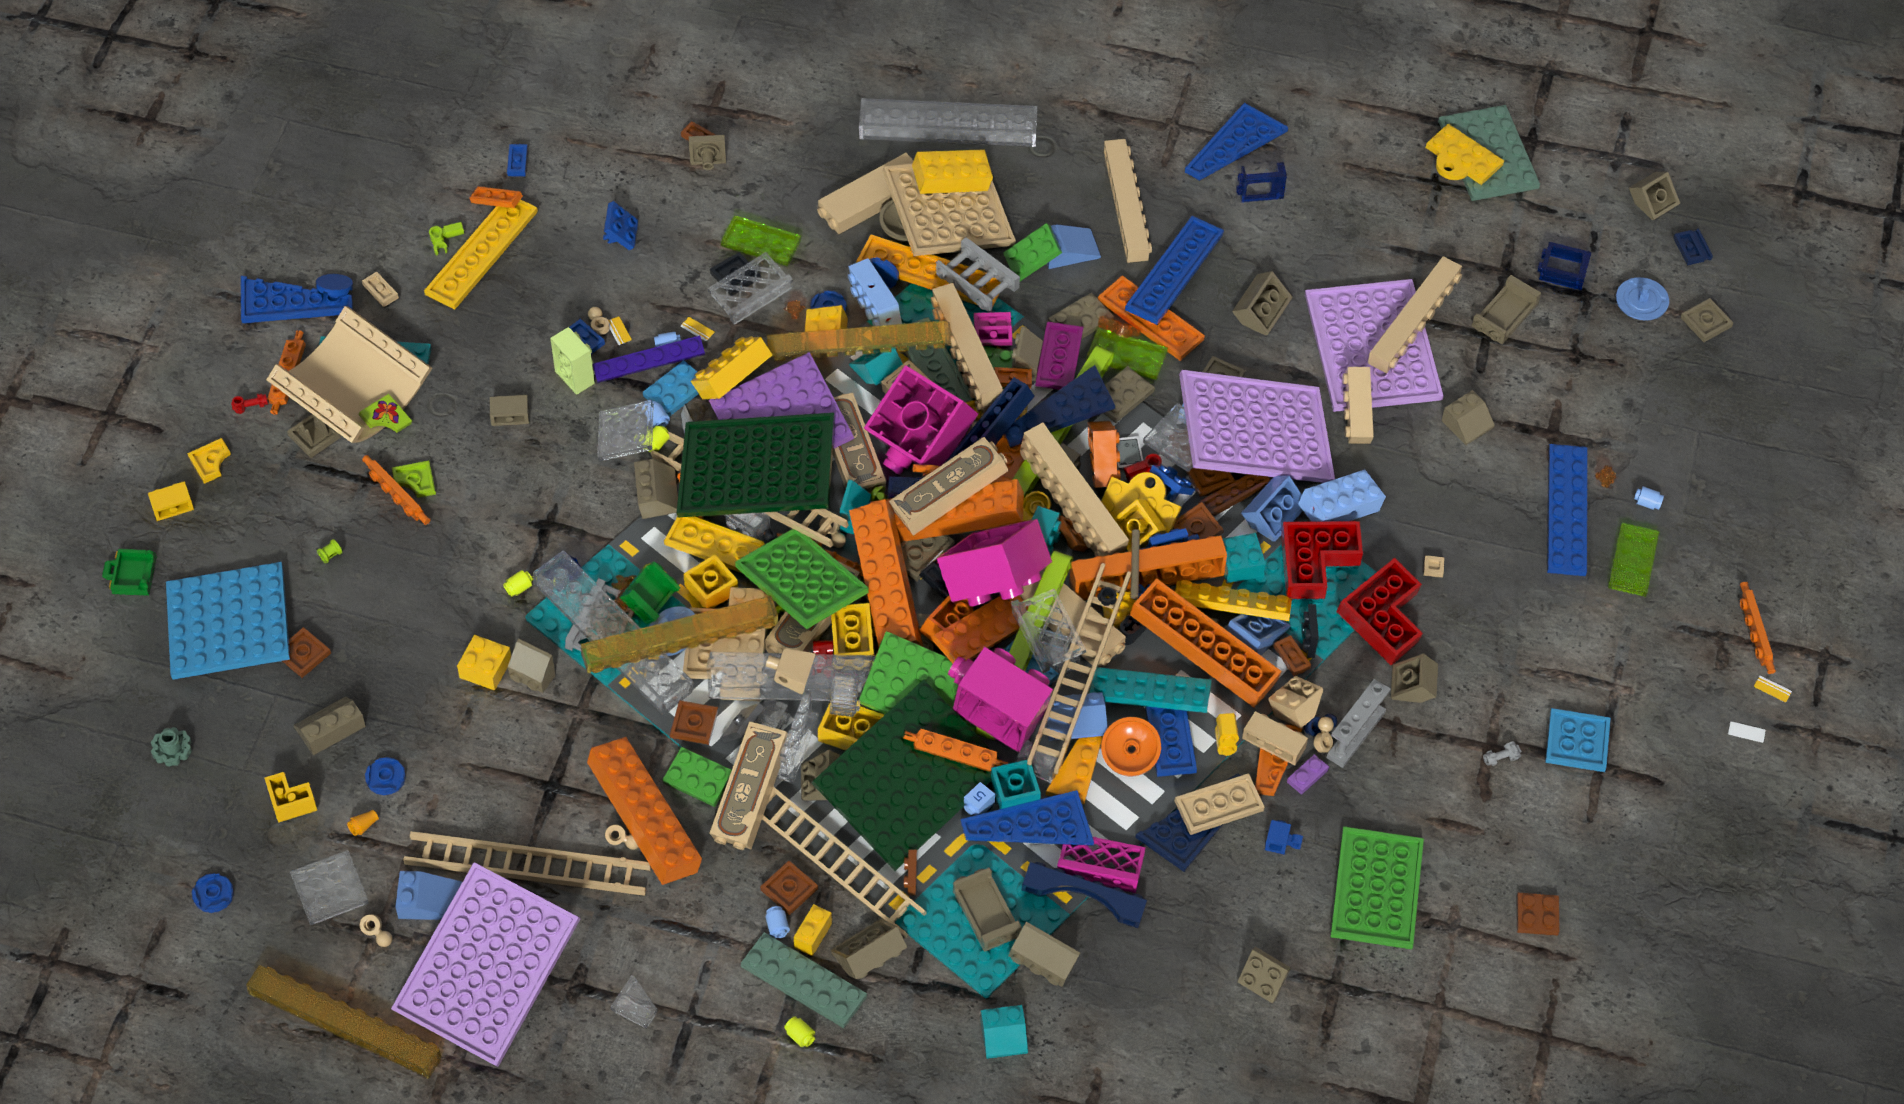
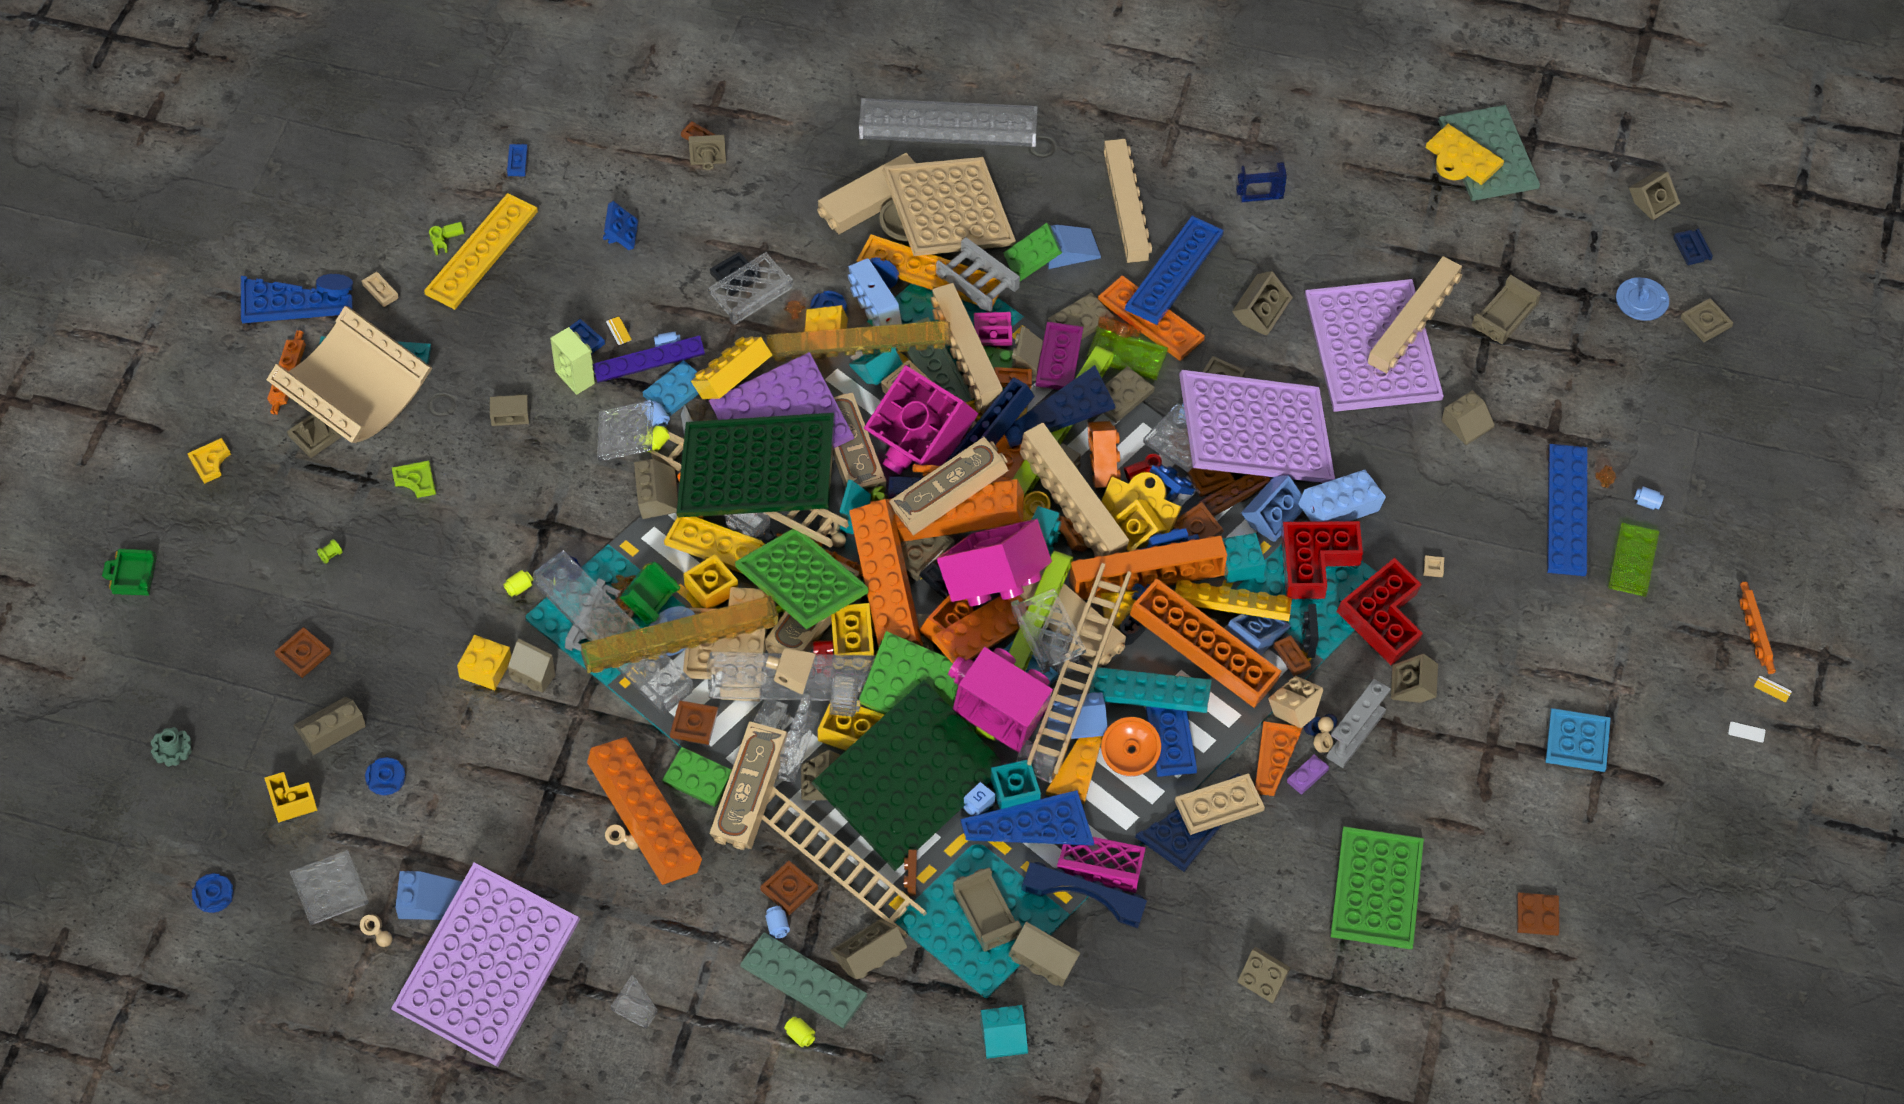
yellow brick [148,482,194,521] -> none
dark azure plate [166,562,290,680] -> none
red bar [231,393,268,414] -> none
clear yellow brick [246,965,442,1079] -> none
light orange cone [347,810,379,836] -> none
lime tile [359,394,412,433] -> none
orange plate [362,455,431,525] -> none
tan ladder [404,831,651,896] -> none
orange tile [469,186,523,208] -> none
tan plate [588,307,610,335] -> none
yellow sticker [681,317,715,341] -> none
flat silver plate [720,703,764,743] -> none
clear neon green plate [721,215,801,266] -> none
yellow brick [794,904,832,957] -> none
orange plate [903,729,1008,772] -> none
yellow brick [912,150,993,194] -> none
black plate [1098,587,1117,606] -> none
light grey sticker [1116,436,1143,468] -> none
dark tan bar [1131,529,1140,599] -> none
blue wing [1185,103,1288,181] -> none
yellow brick [1215,713,1239,756] -> none
tan brick [1242,711,1308,765] -> none
blue brick [1265,820,1303,855] -> none
tan brick [1342,367,1374,444] -> none
light grey bar [1483,741,1521,766] -> none
clear blue window [1537,242,1592,290] -> none

